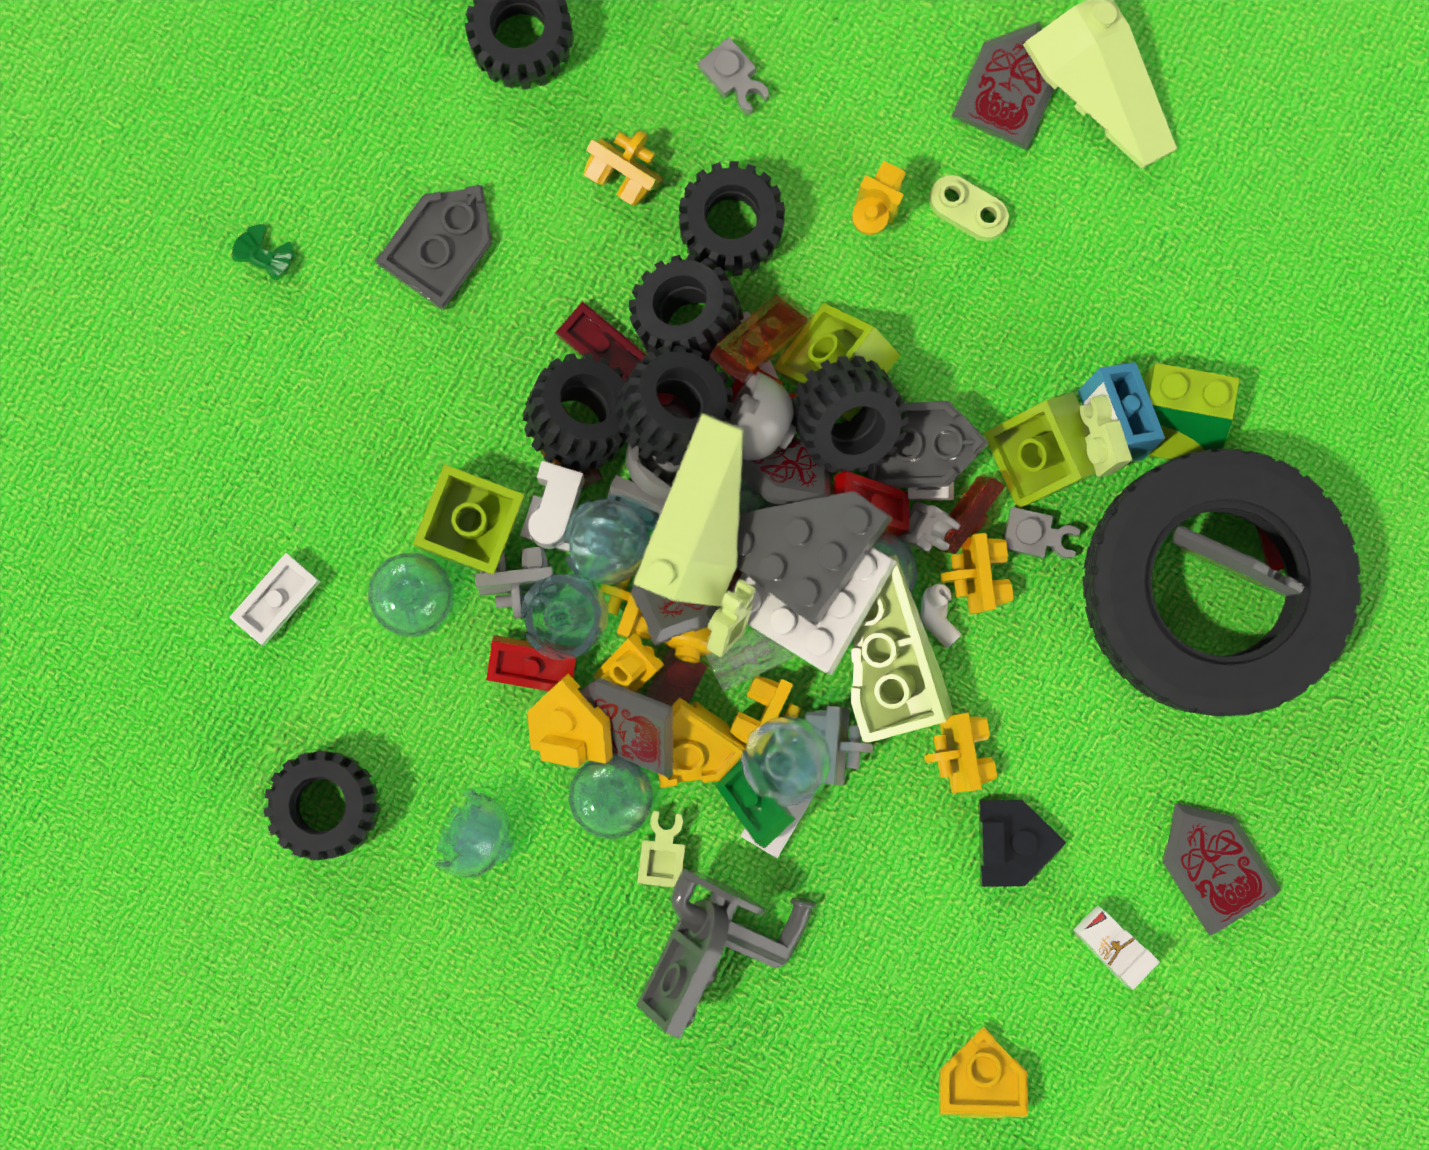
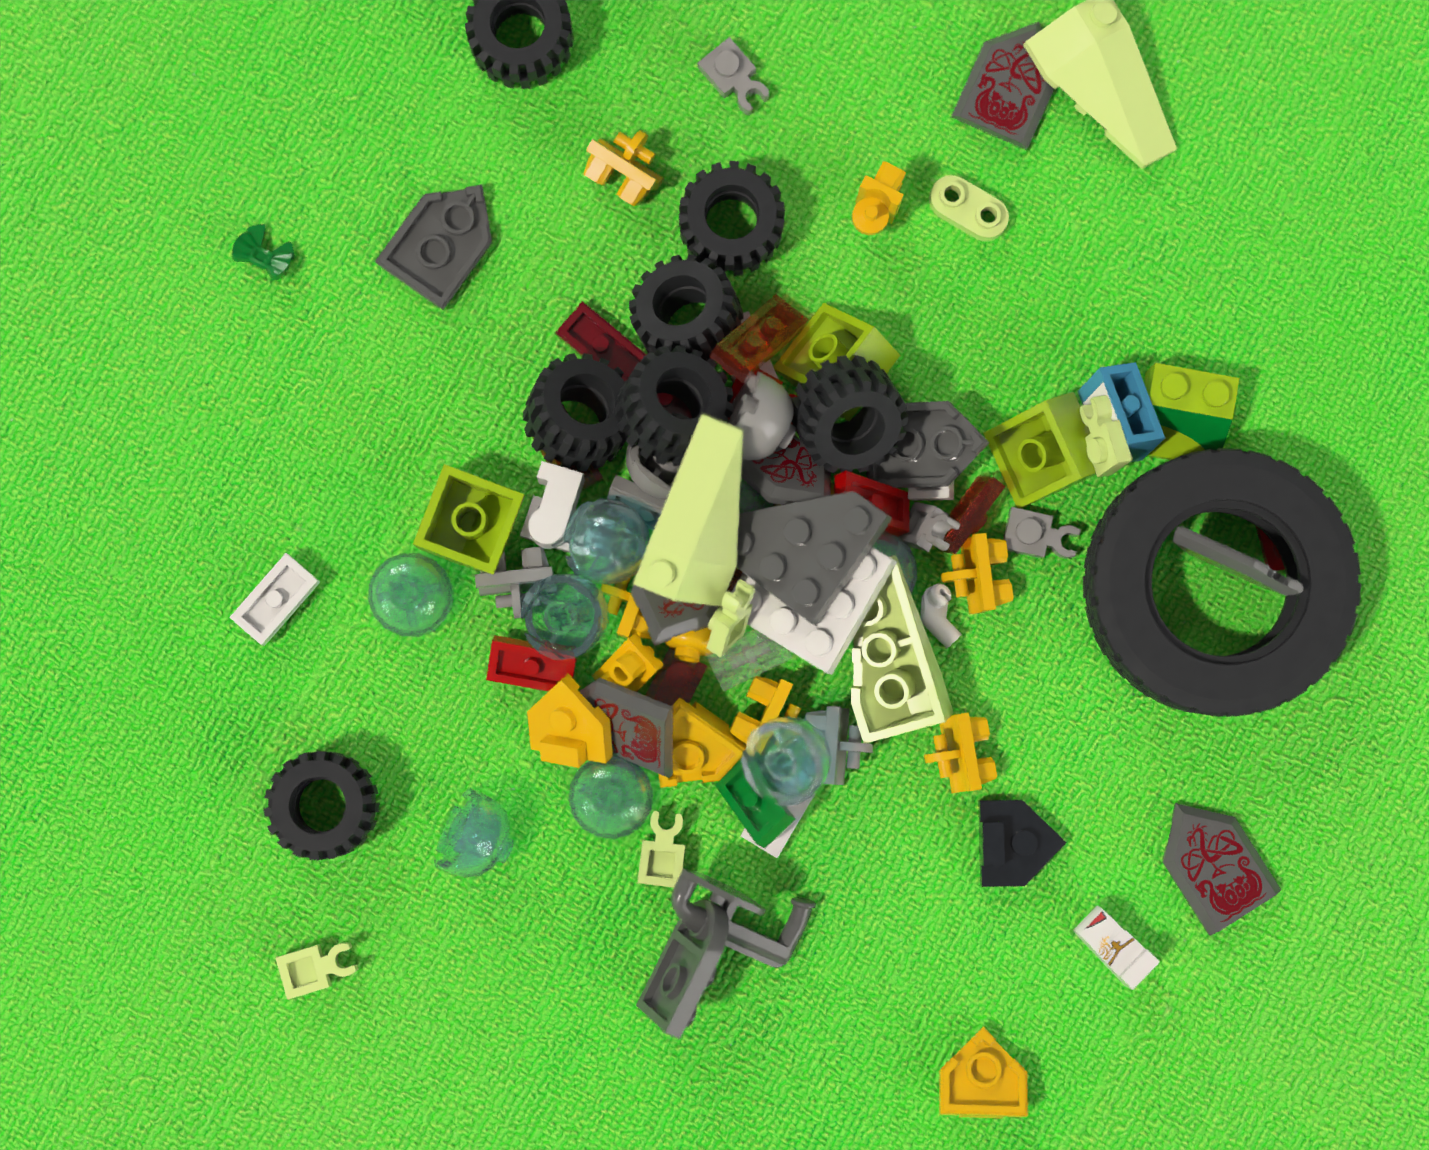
none -> yellowish green plate [276,942,358,1000]

